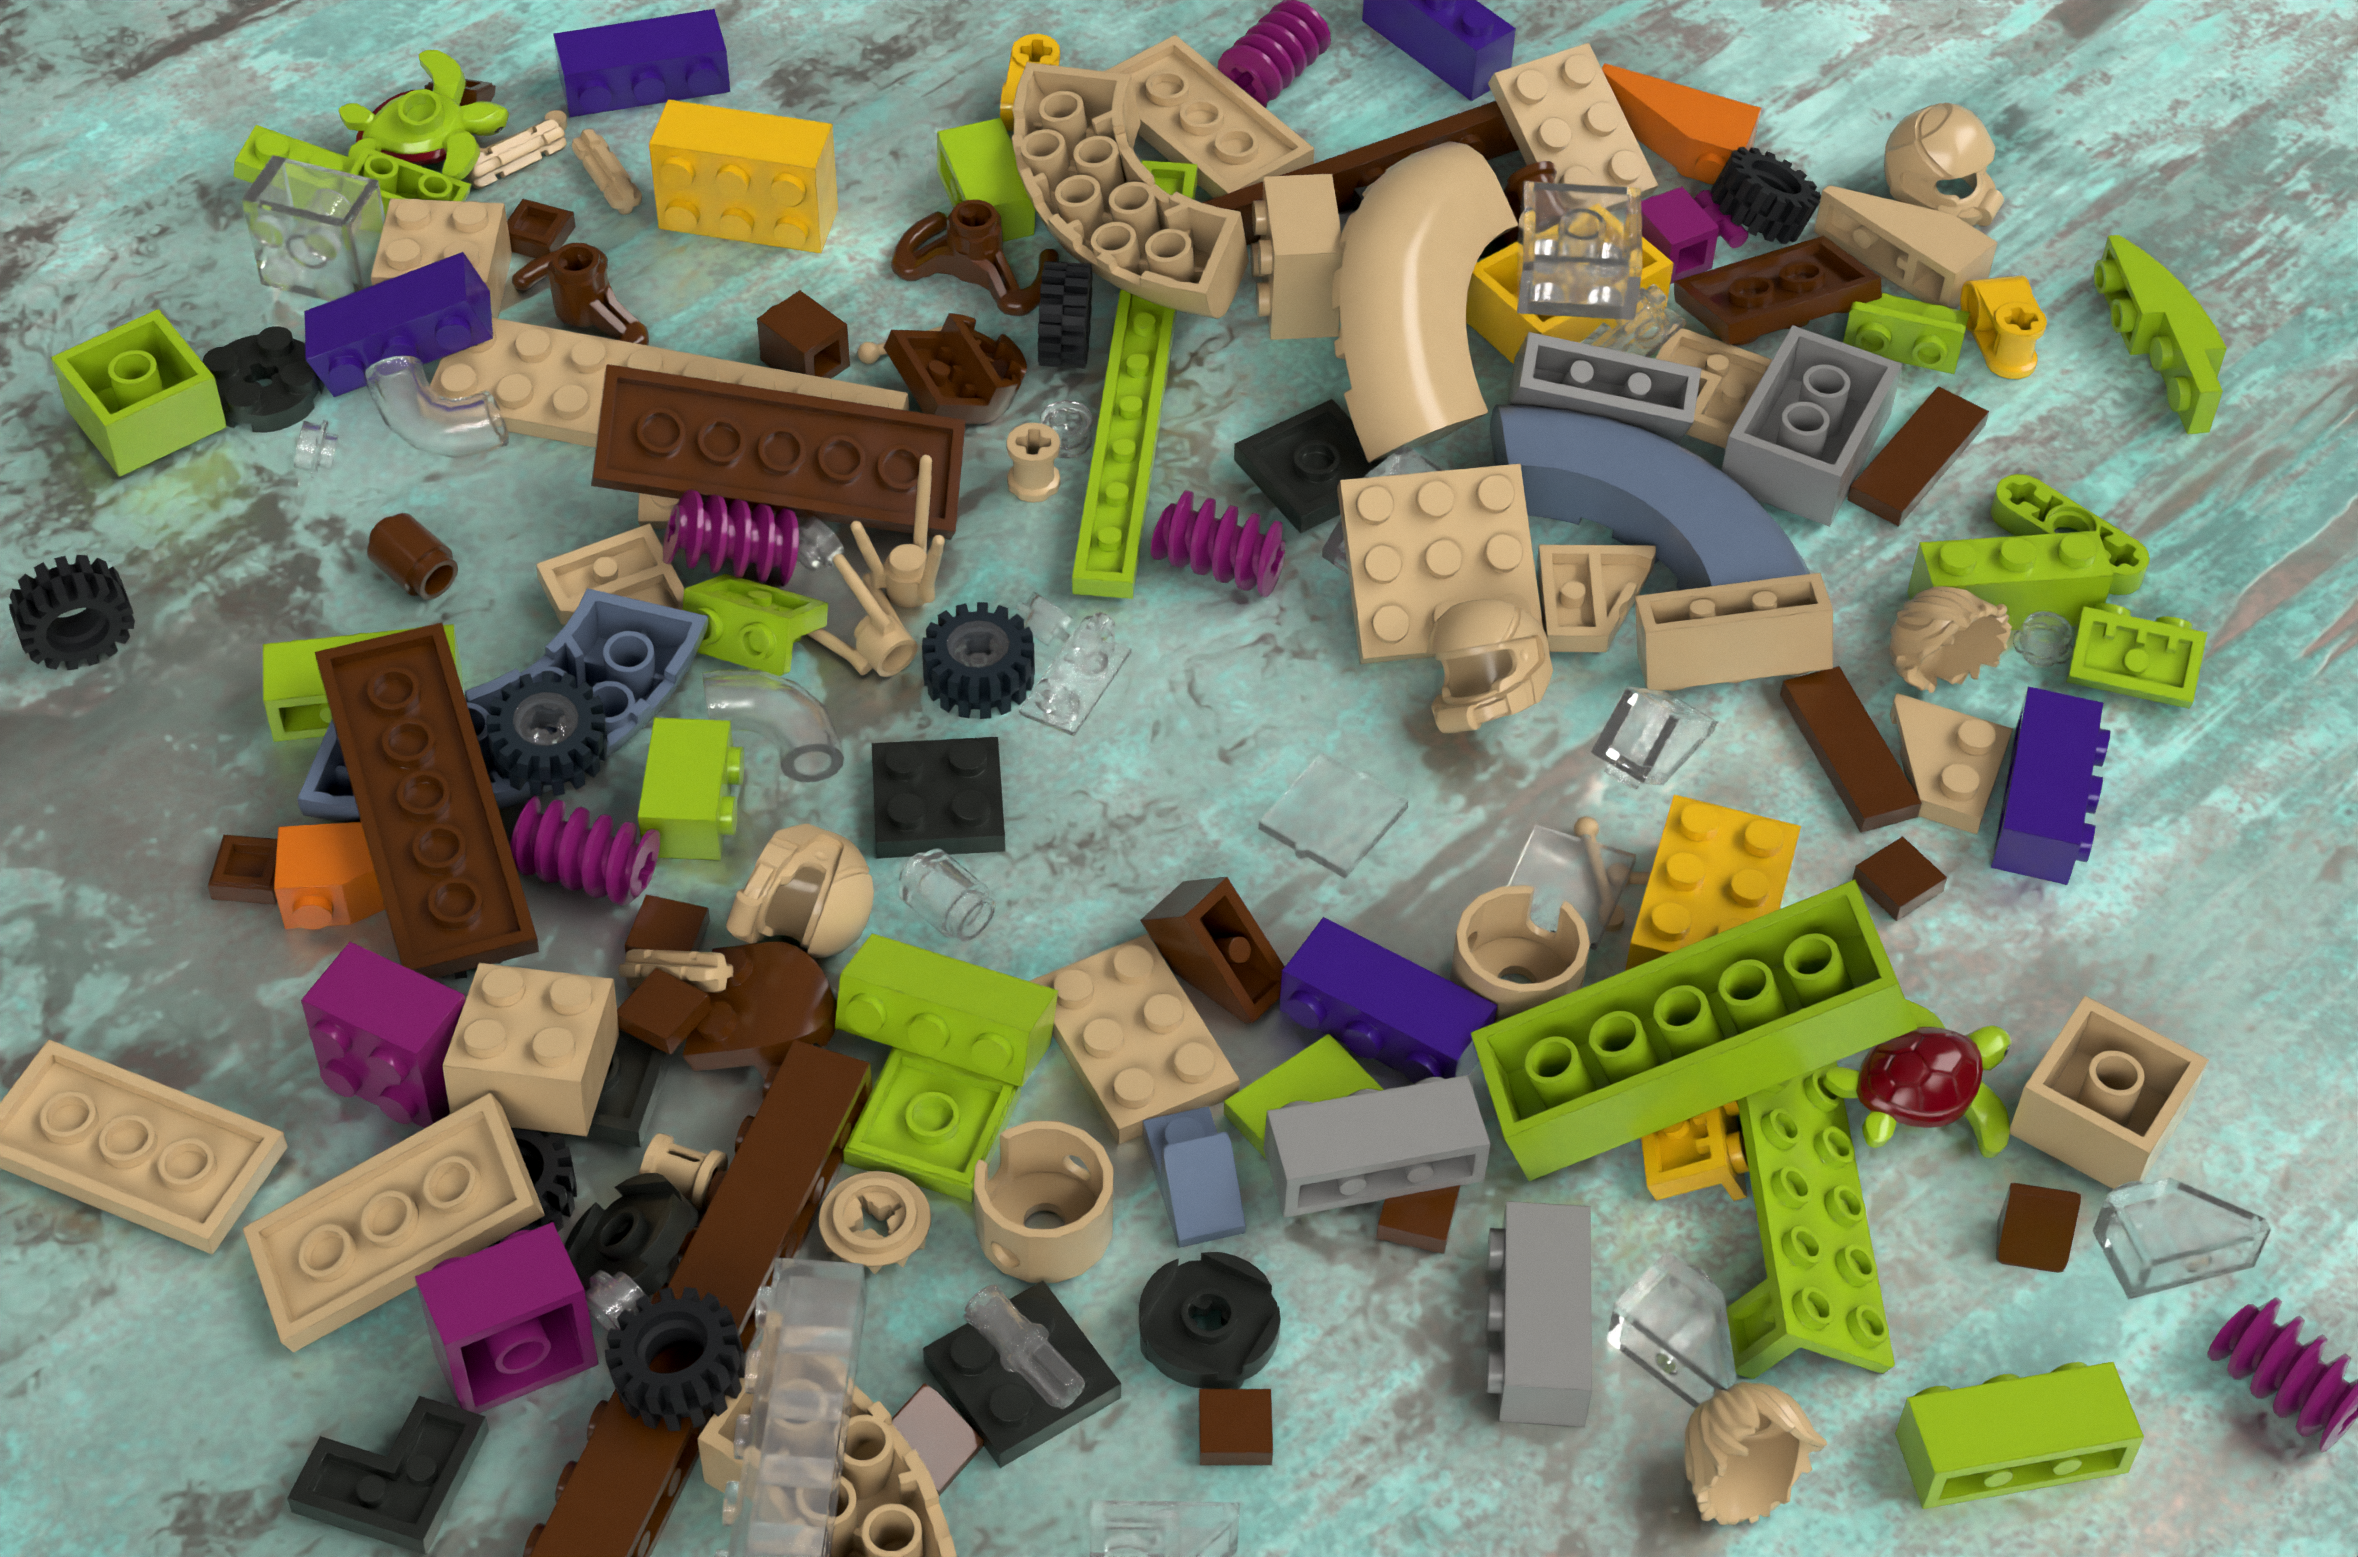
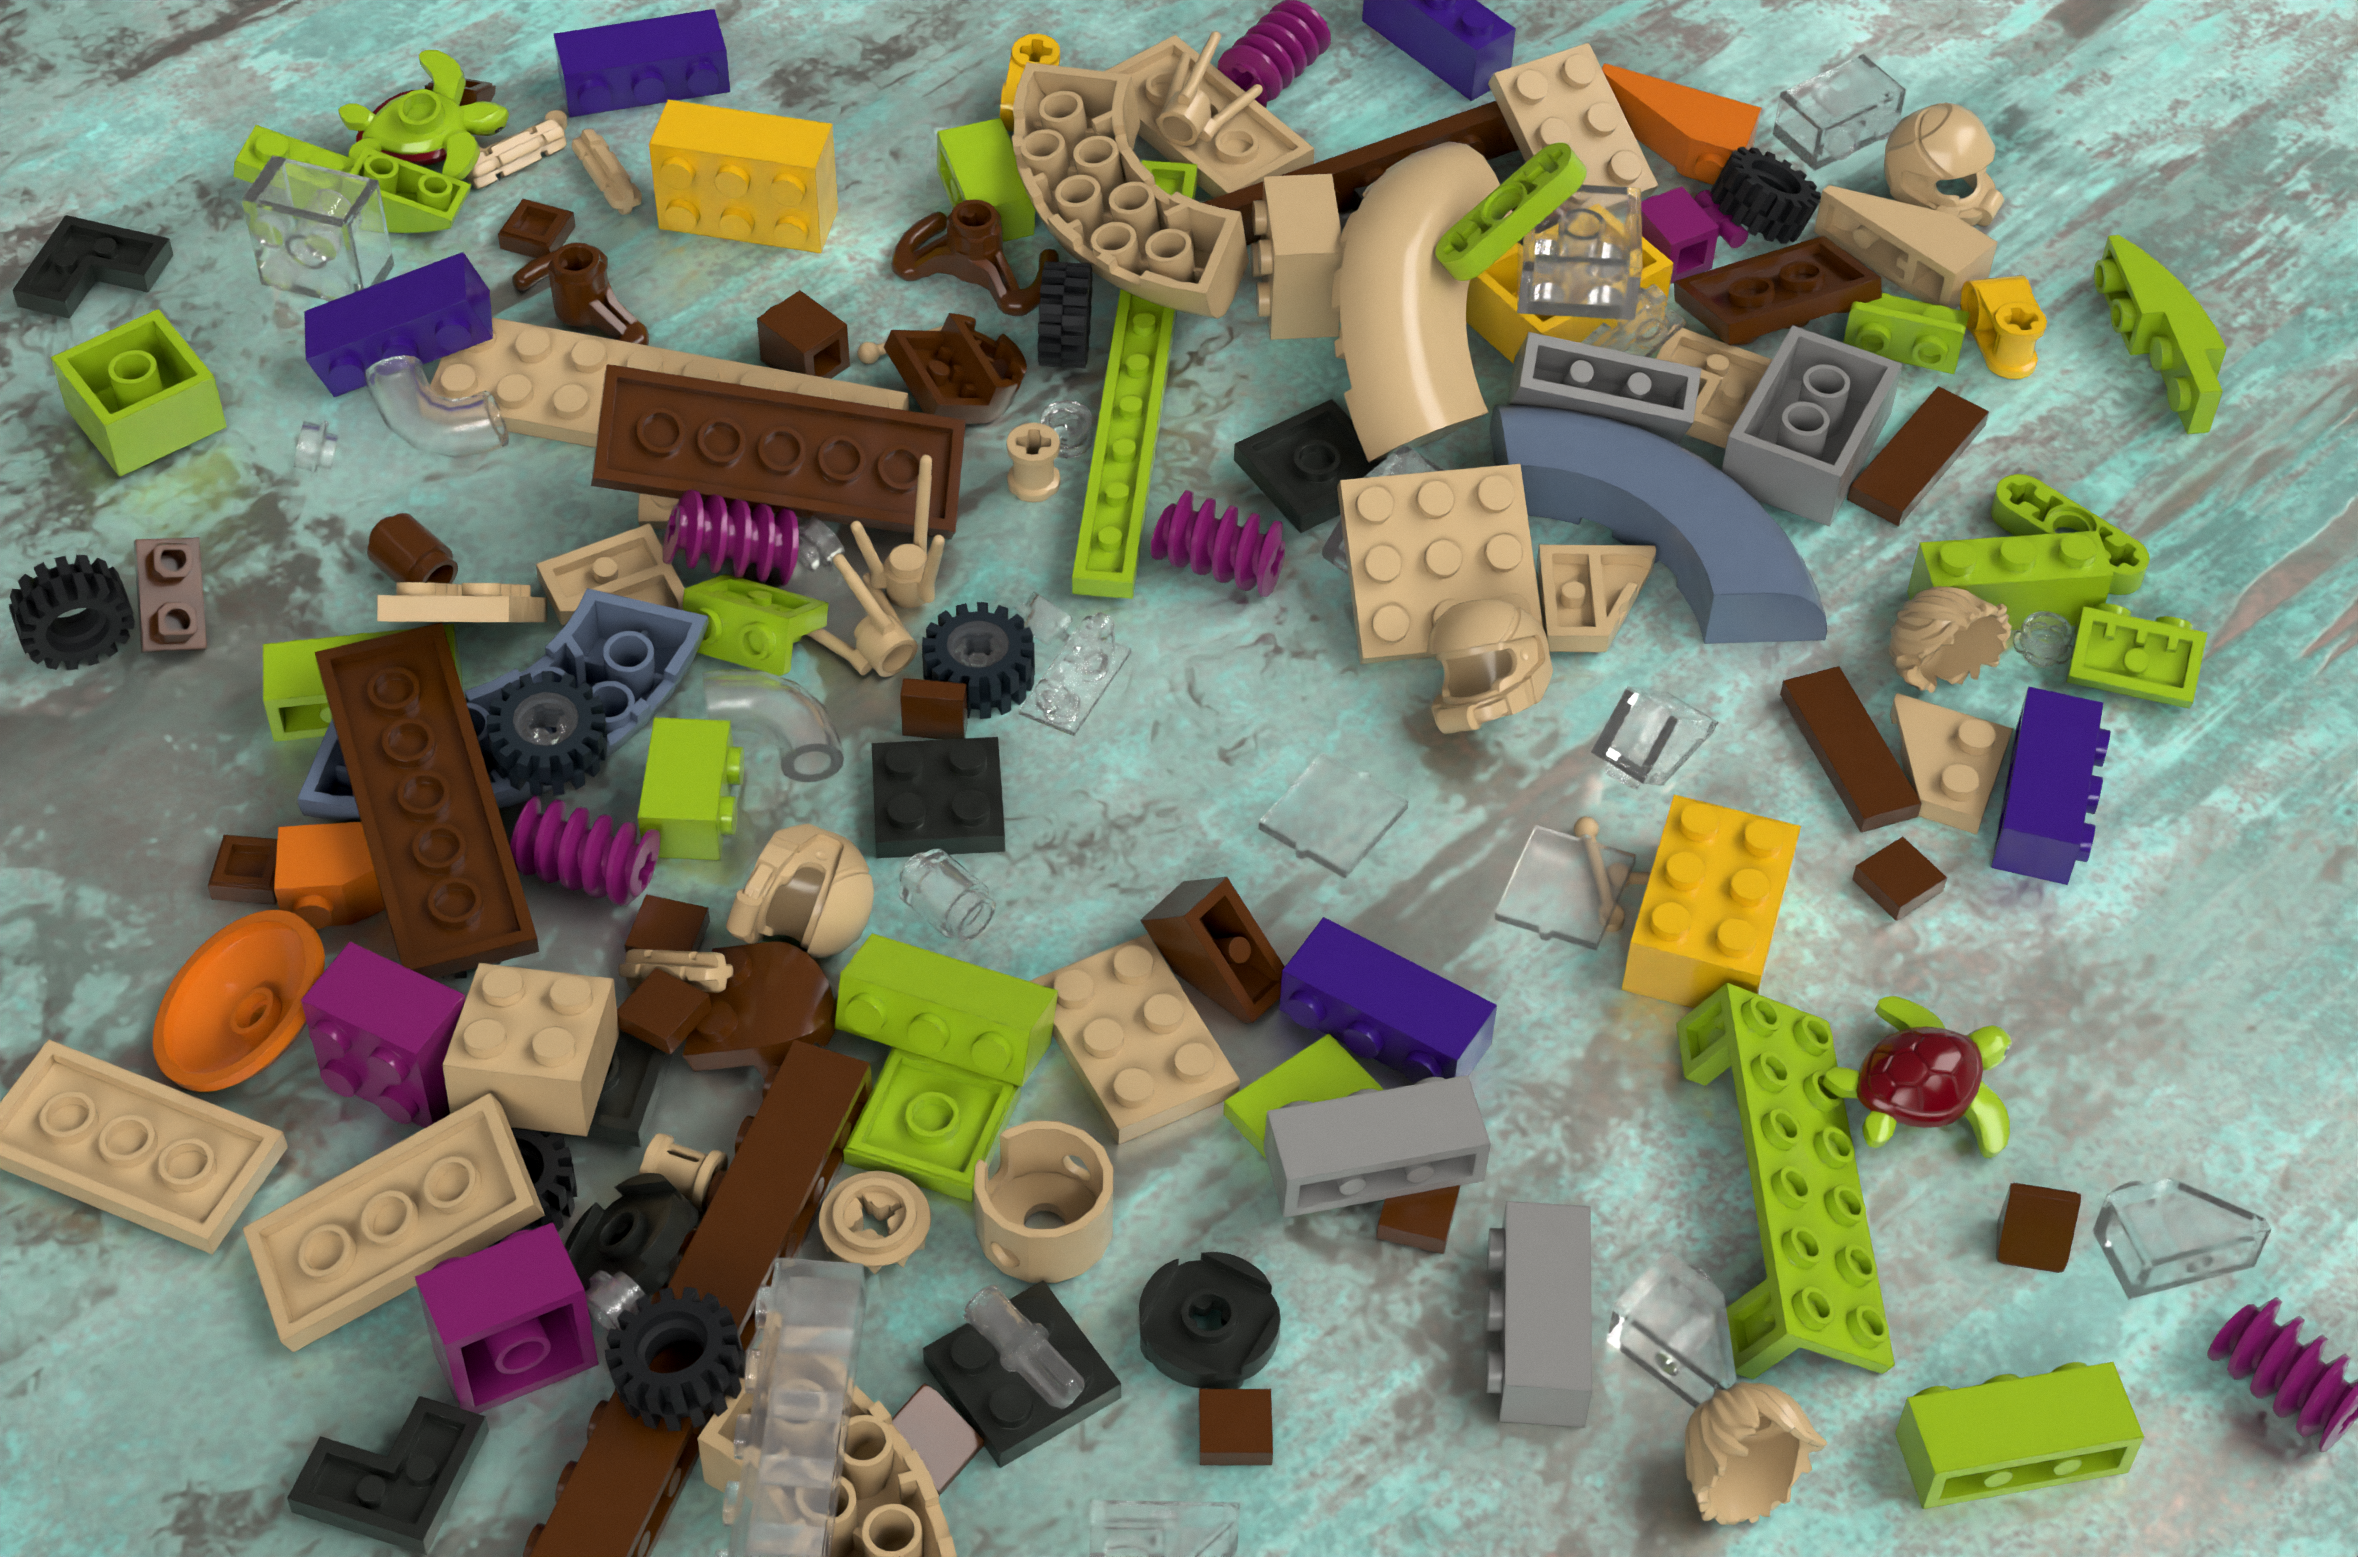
pearl dark grey plate [202,326,324,433] -> none
tan brick [371,198,512,318] -> none
sand blue slope [1142,1106,1246,1248] -> none
tan piece [1450,885,1590,1023] -> none
lime brick [1471,879,1917,1181] -> none
tan brick [1635,573,1833,692] -> none
yellow bracket [1641,1100,1749,1201] -> none
tan brick [2010,996,2209,1199] -> none
none -> pearl dark grey plate [13,215,173,319]
none -> hips [134,537,207,653]
none -> orange dish [153,910,325,1092]
none -> tan plate [377,582,547,622]
none -> reddish brown tile [900,678,968,739]
none -> tan plant [1155,31,1263,146]
none -> lime beam [1435,142,1587,281]
none -> clear brick [1773,54,1906,171]

